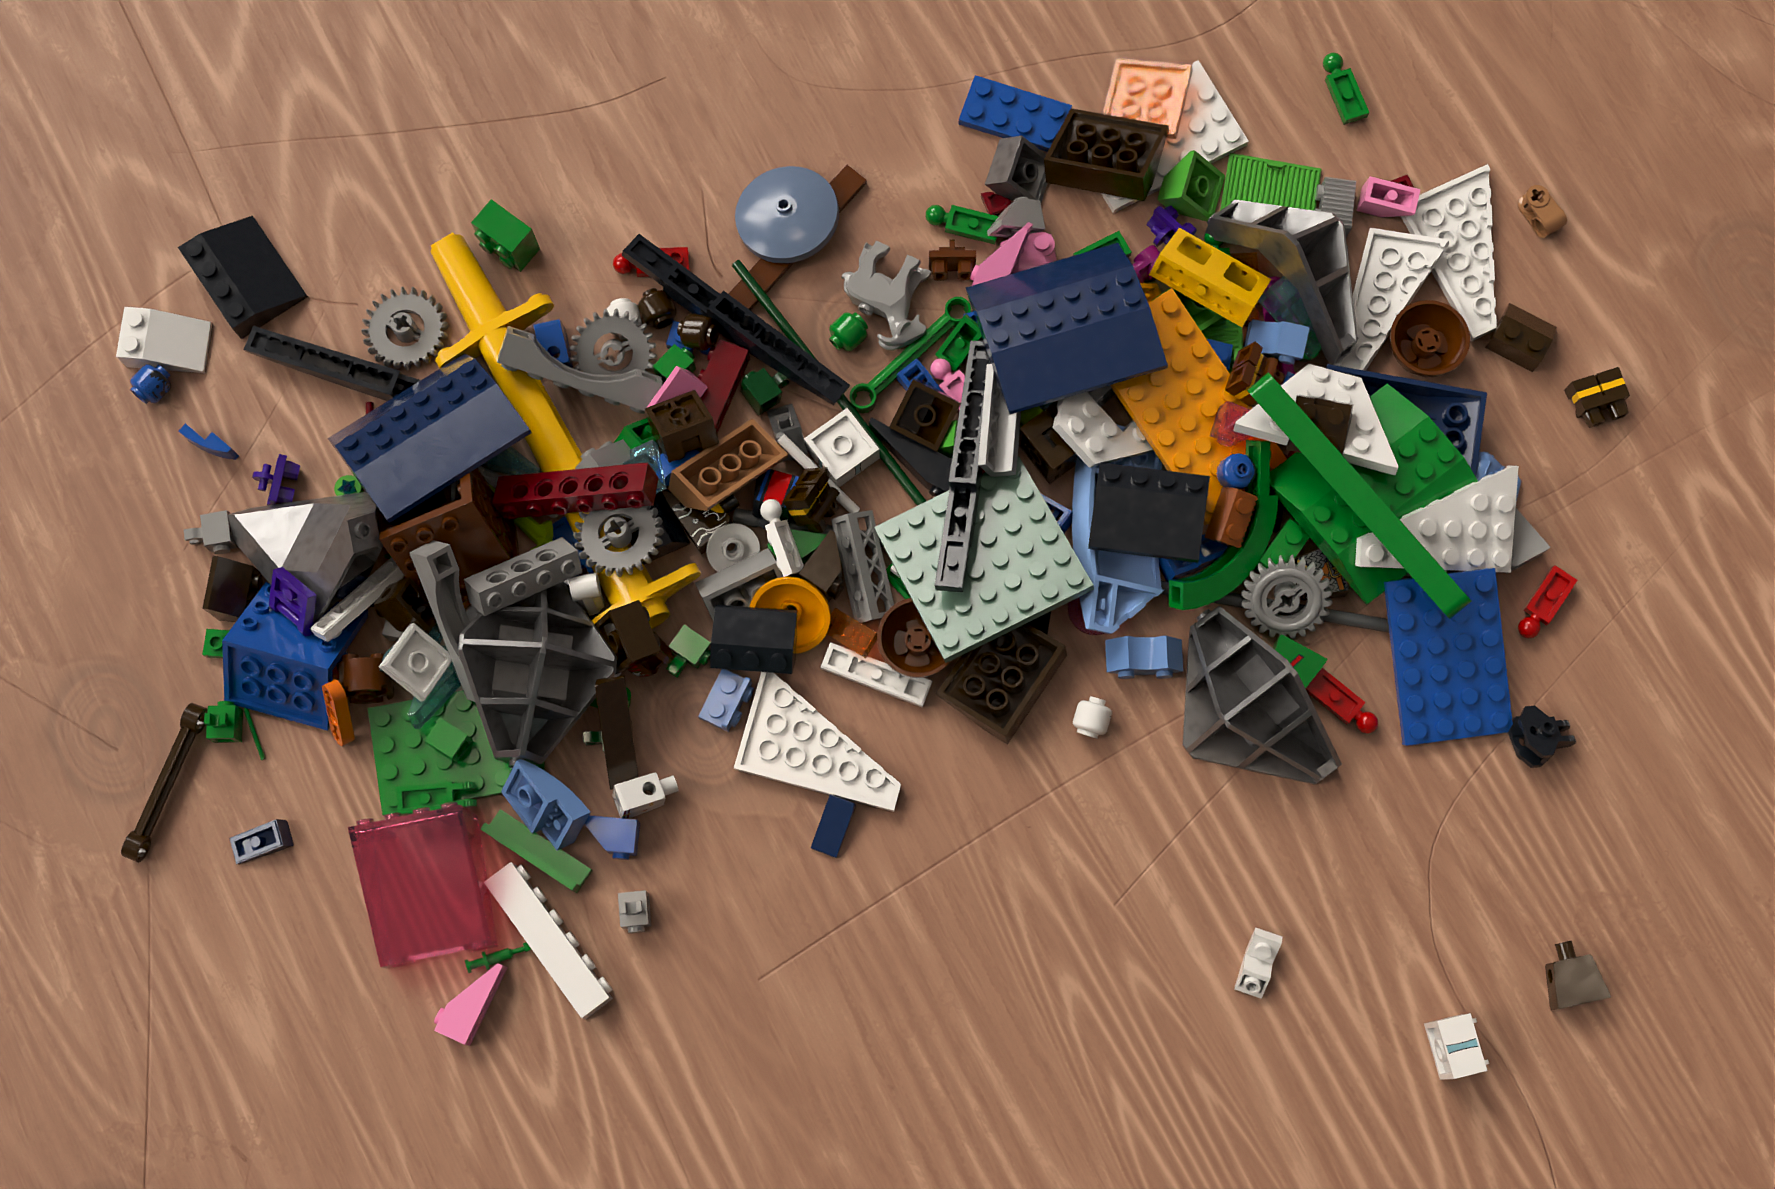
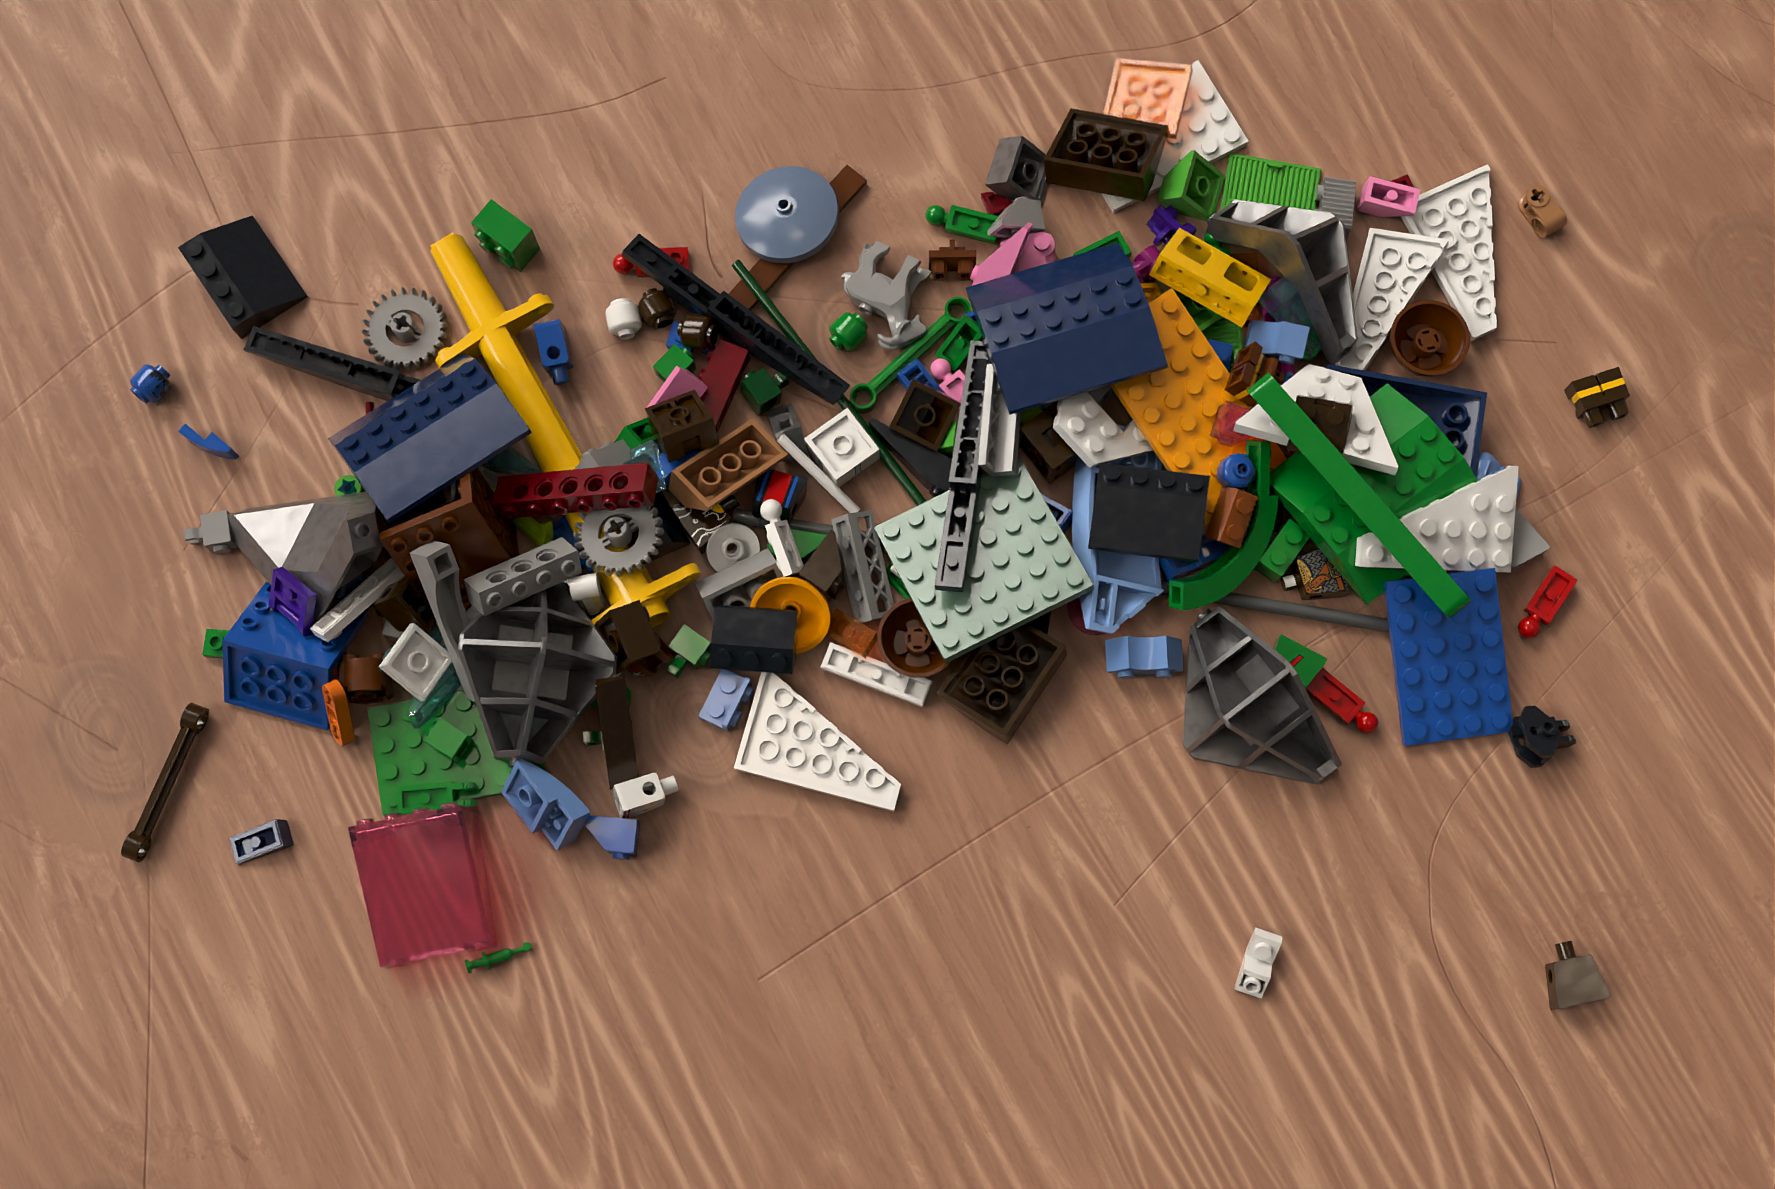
white slope [116,307,213,373] -> none
dark brown slope [202,555,263,623] -> none
green brick [204,701,243,743] -> none
green piece [244,708,265,761] -> none
dark purple hips [252,454,300,505] -> none
bright pink slope [434,963,508,1046] -> none
green fence [480,809,593,893] -> none
white brick [484,862,613,1020] -> none
light grey arch [497,326,662,414] -> none
light grey gear [569,308,657,375] -> none
light grey brick [618,890,651,933] -> none
dark brown hips [783,467,840,533] -> none
dark blue slope [811,794,856,858] -> none
blue plate [958,75,1072,152] -> none
white head [1073,696,1112,739] -> none
light grey gear [1241,555,1333,639] -> none
green plate [1323,52,1370,125] -> none
white container [1424,1013,1489,1080] -> none
dark brown slope [1485,303,1557,372] -> none

